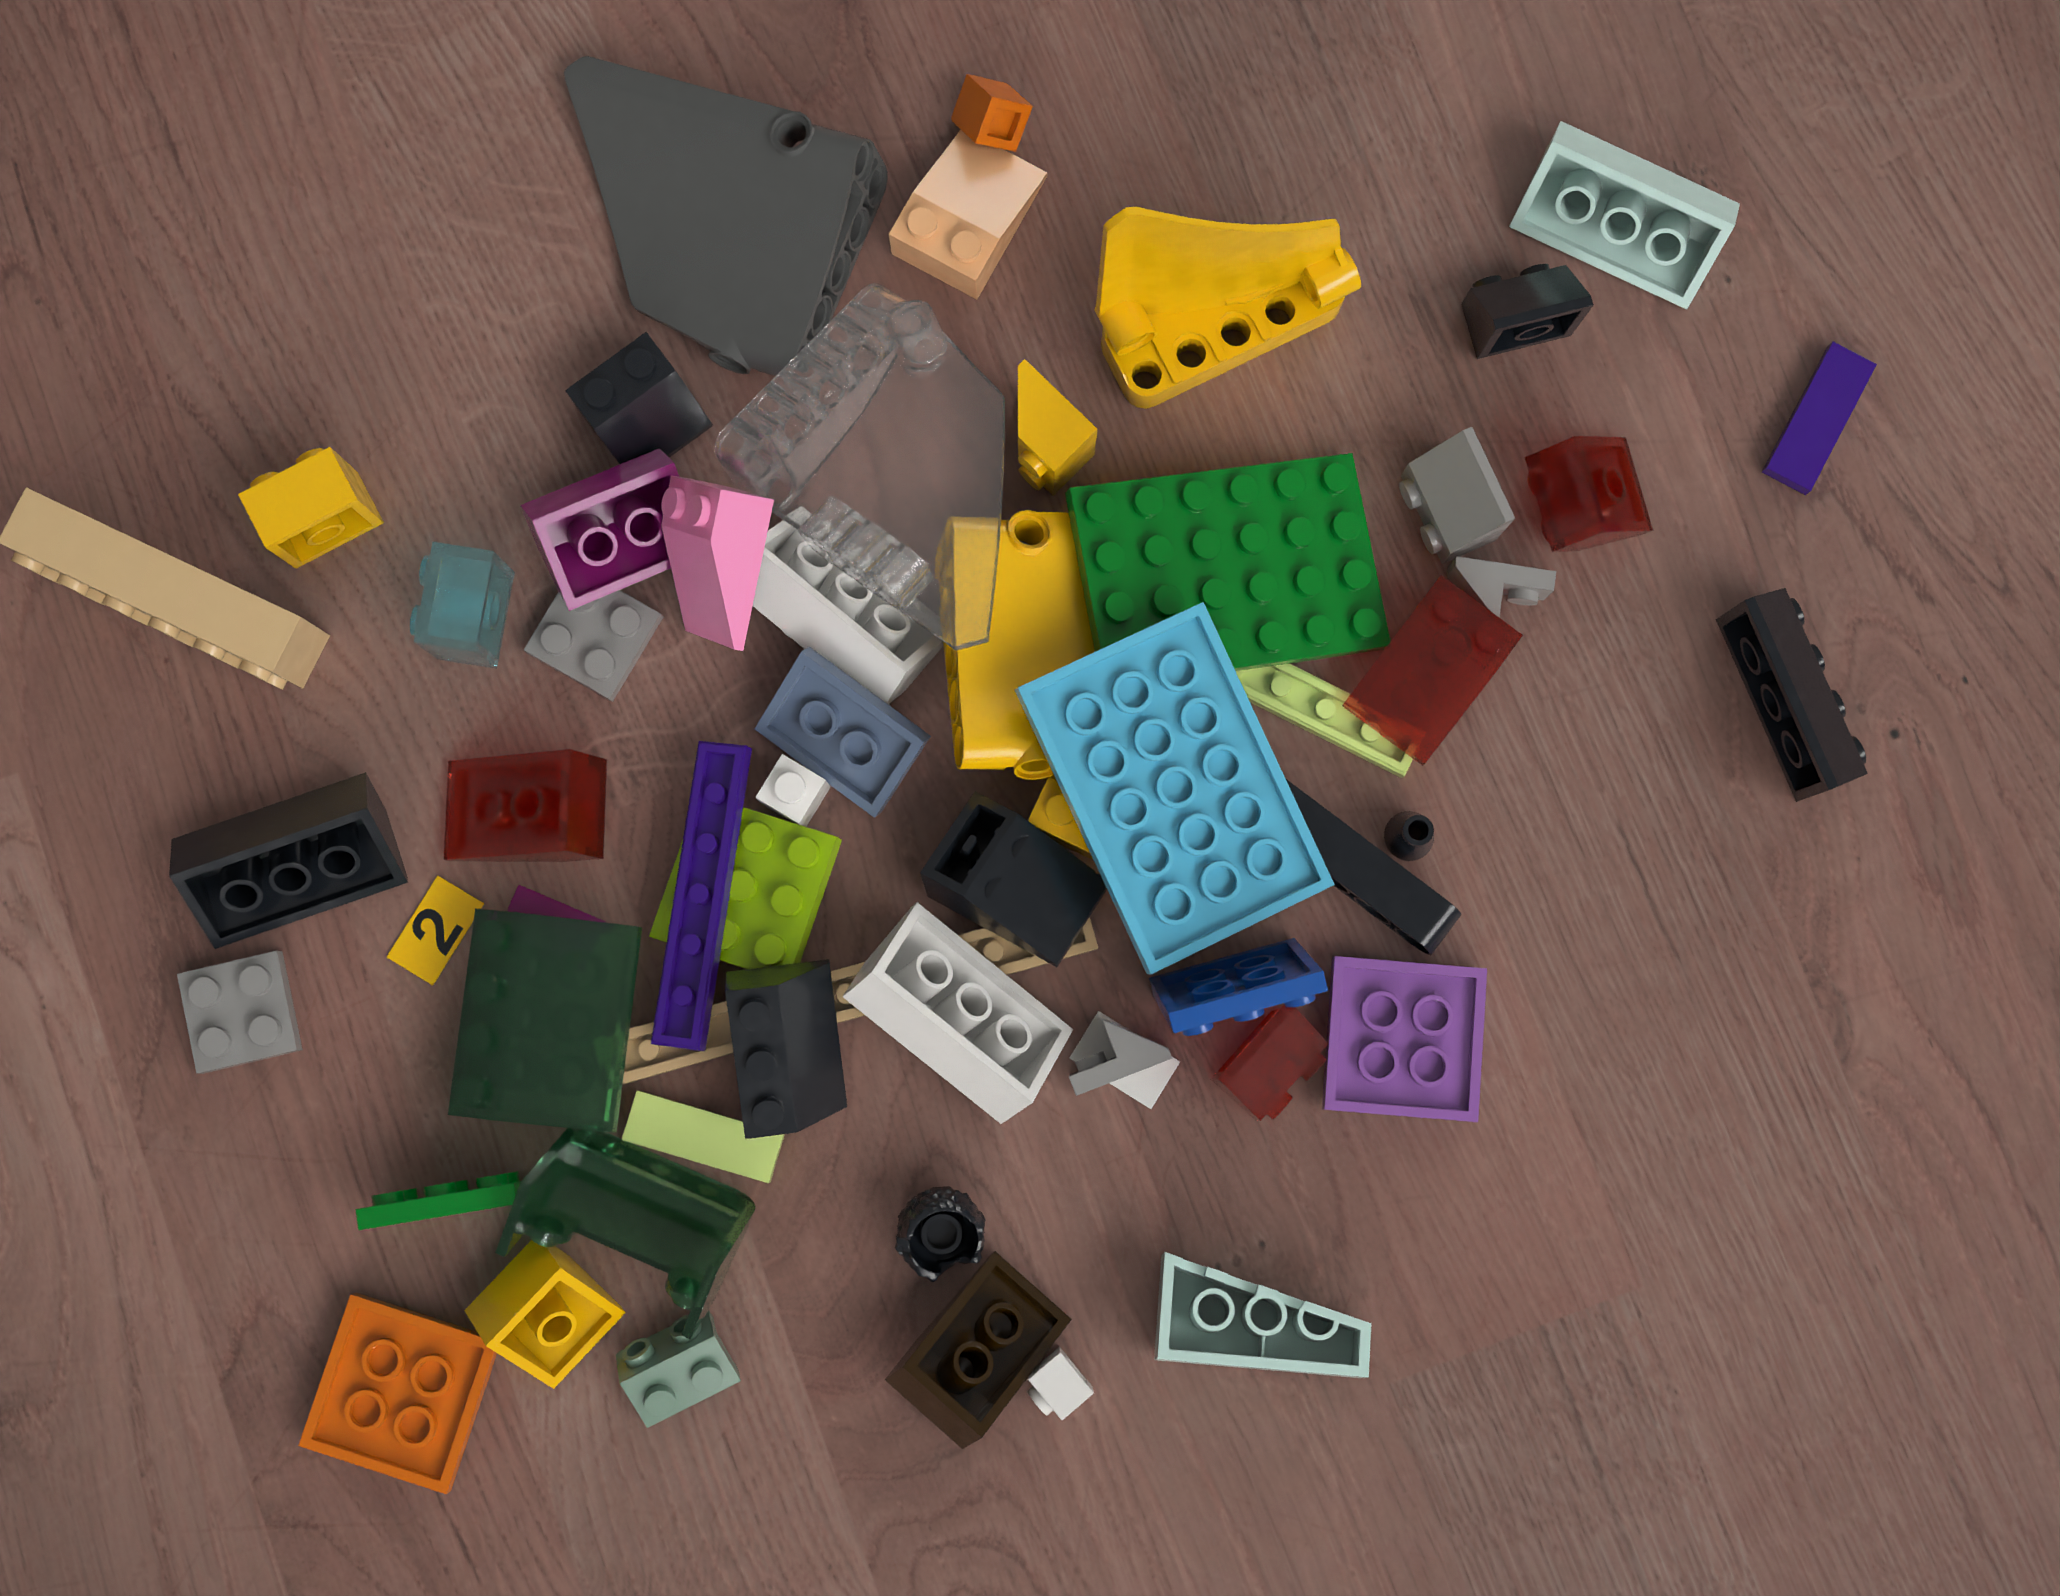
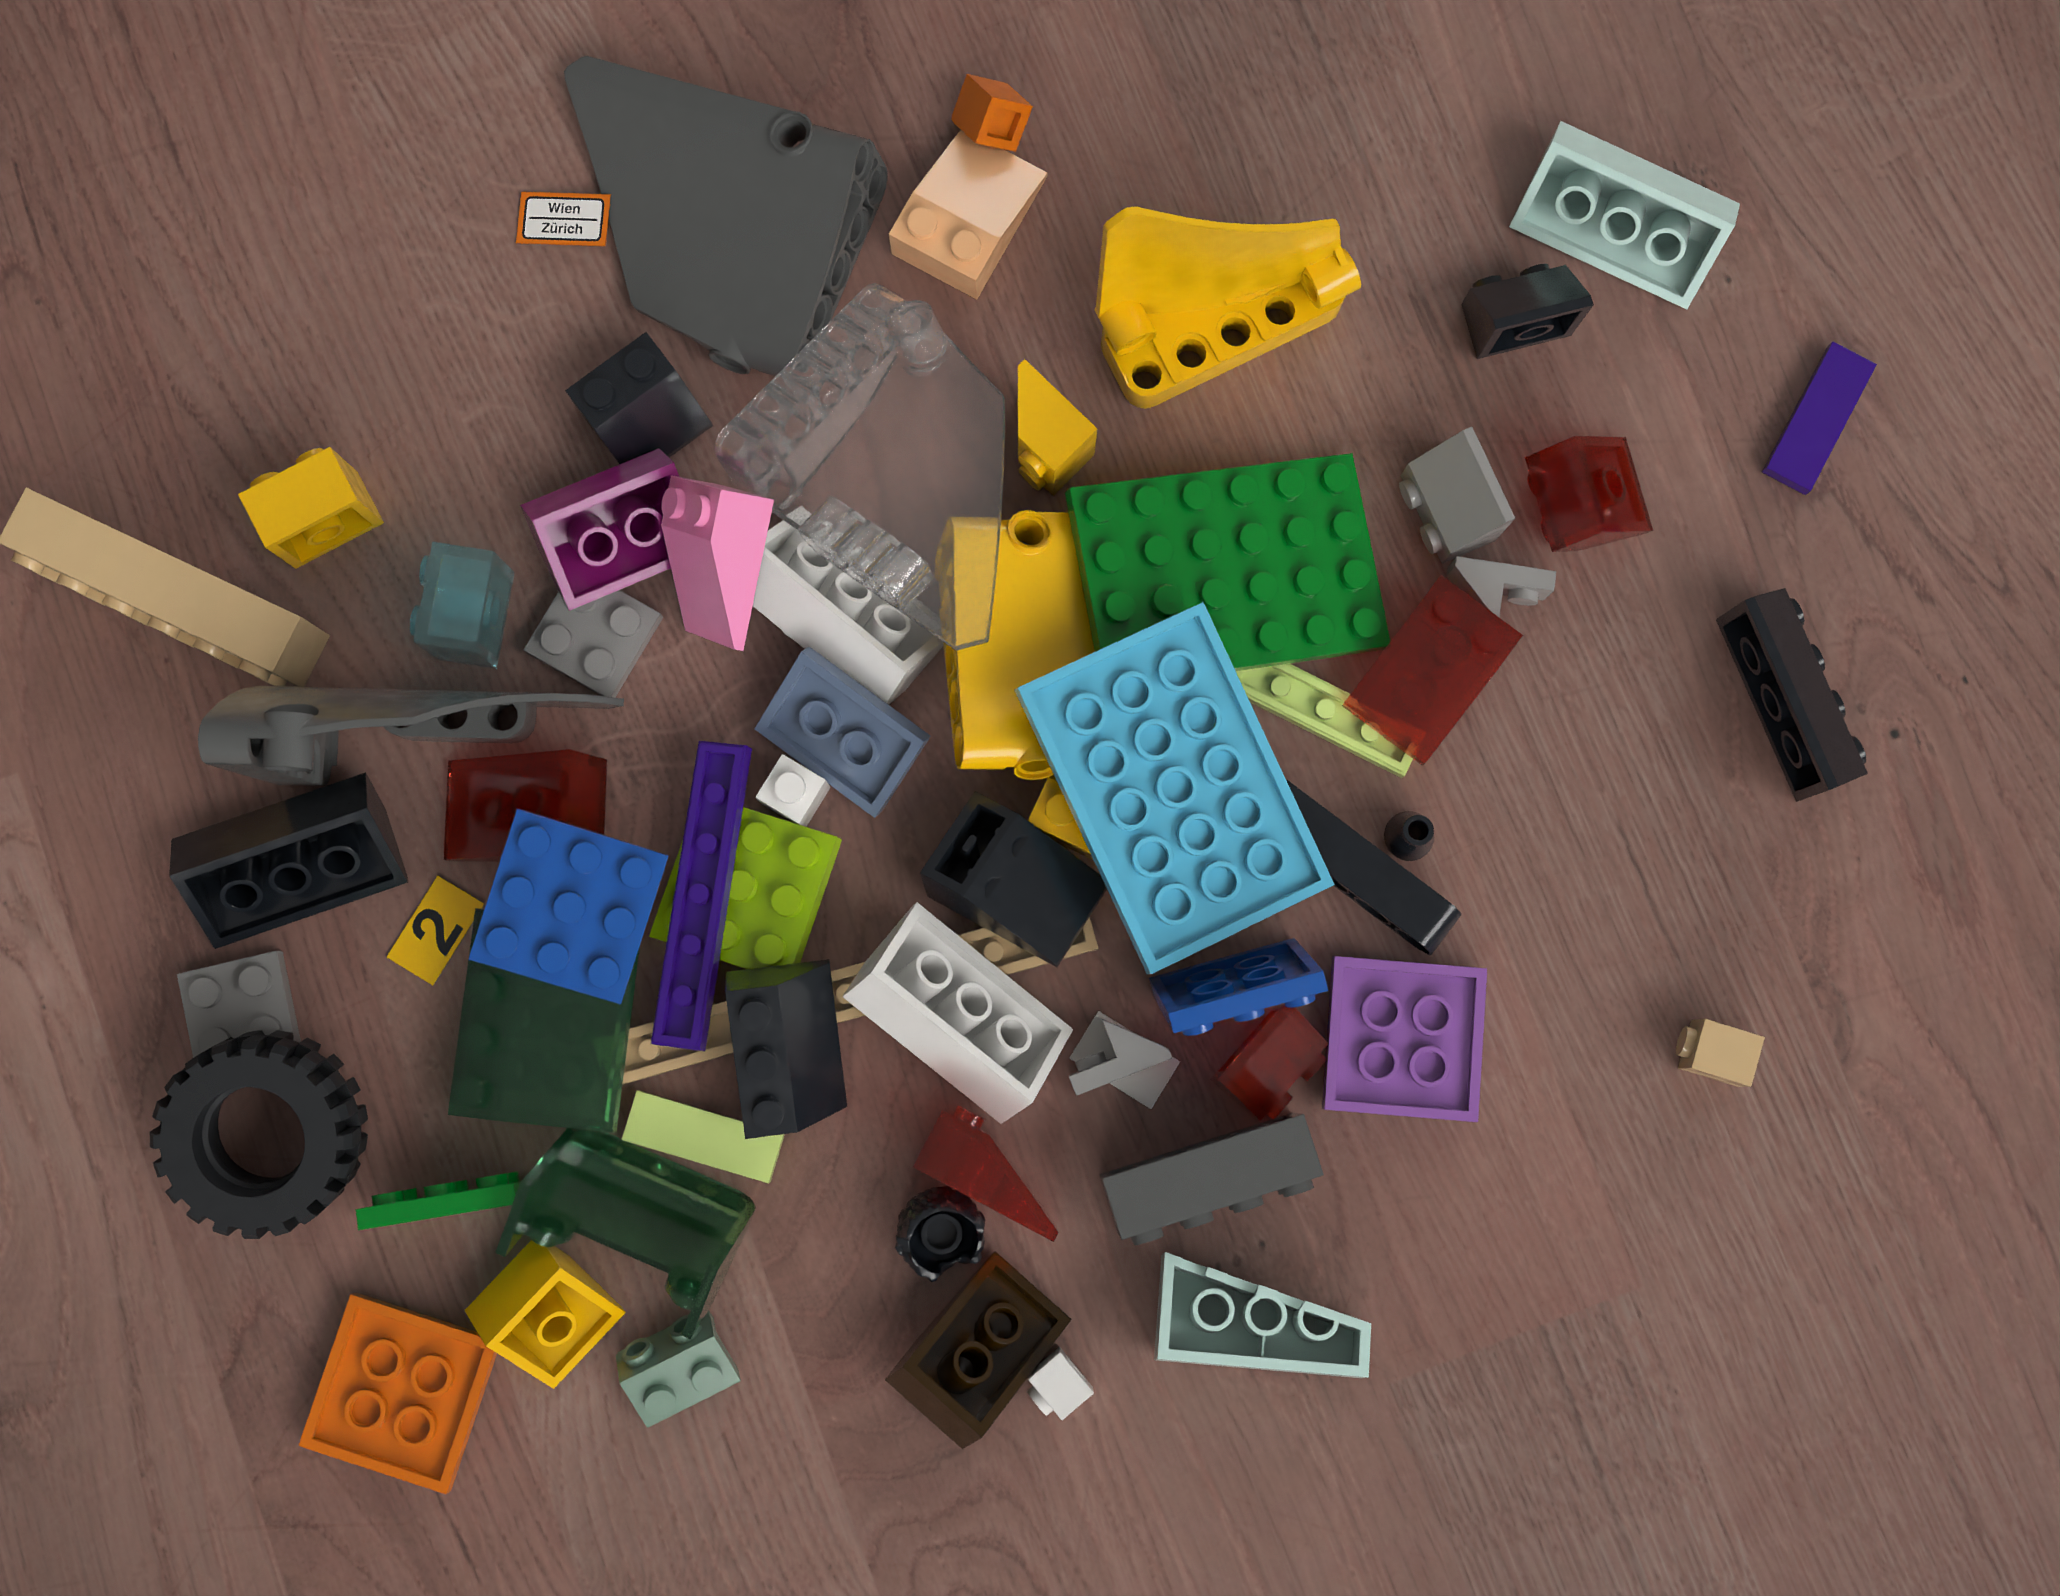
none -> black tyre [150,1030,368,1239]
none -> dark grey panel [198,686,624,786]
none -> blue plate [469,808,669,1004]
none -> sticker [516,192,611,246]
none -> clear red slope [913,1105,1059,1242]
none -> dark grey brick [1099,1113,1324,1245]
none -> tan brick [1676,1019,1765,1087]

